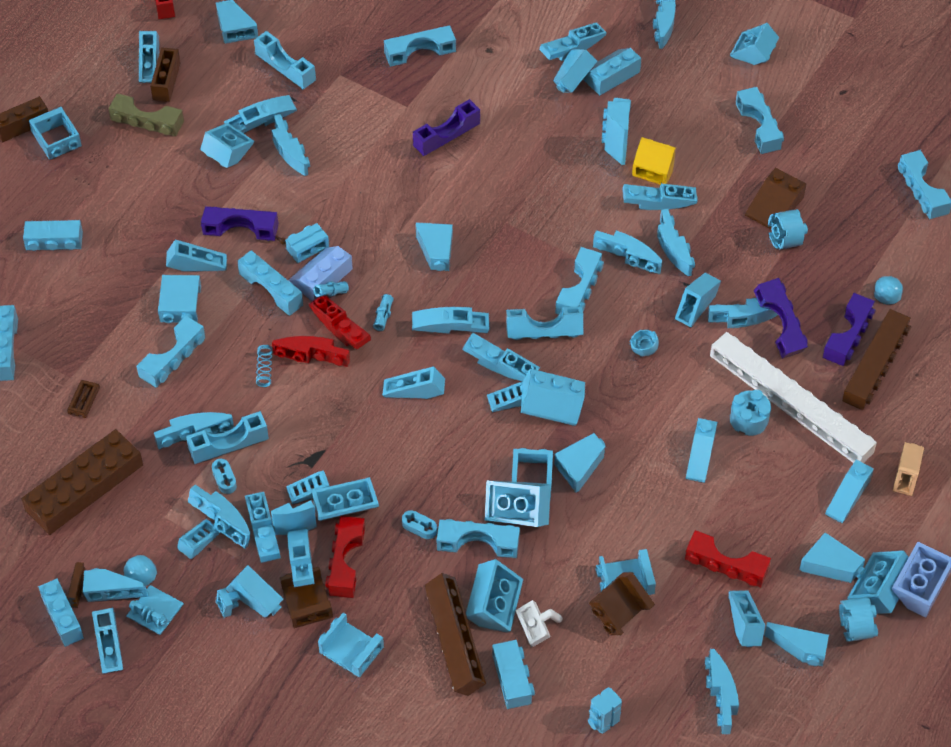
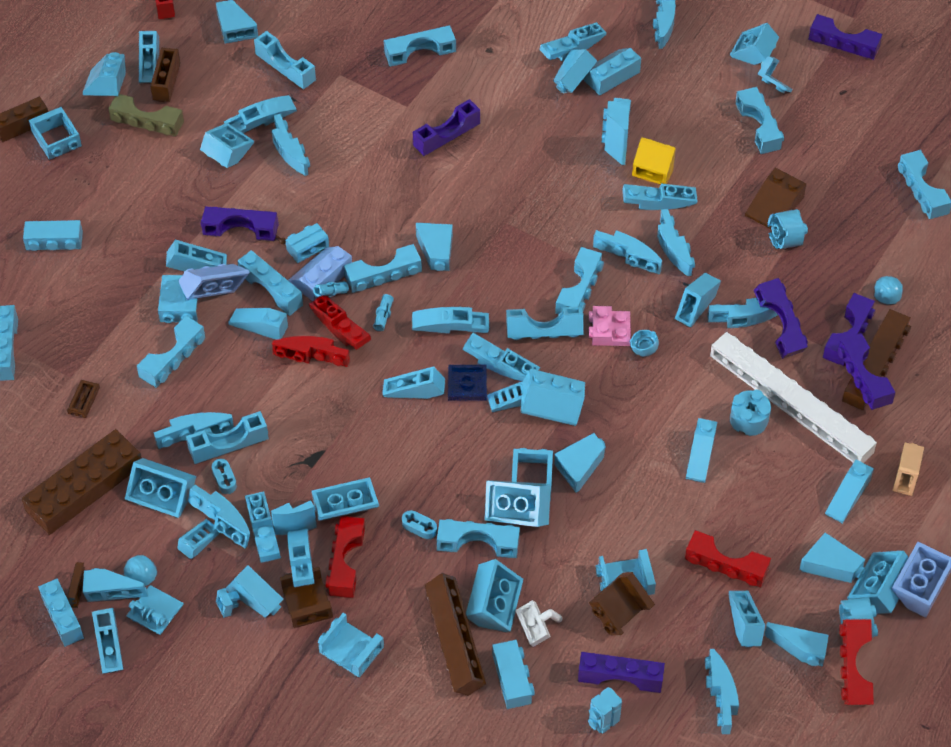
medium azure piece [256,345,273,387] -> none
medium azure slope [286,470,330,504] -> none
none -> medium azure slope [83,52,126,96]
none -> medium azure slope [125,458,196,518]
none -> light blue slope [179,264,250,300]
none -> medium azure slope [228,308,288,340]
none -> medium azure arch [344,244,422,293]
none -> clear blue plate [448,365,487,401]
none -> dark purple arch [578,652,665,693]
none -> bright pink plate [589,306,631,346]
none -> medium azure bracket [758,56,793,93]
none -> dark purple arch [808,14,883,60]
none -> dark purple arch [837,333,896,410]
none -> red arch [839,619,874,705]

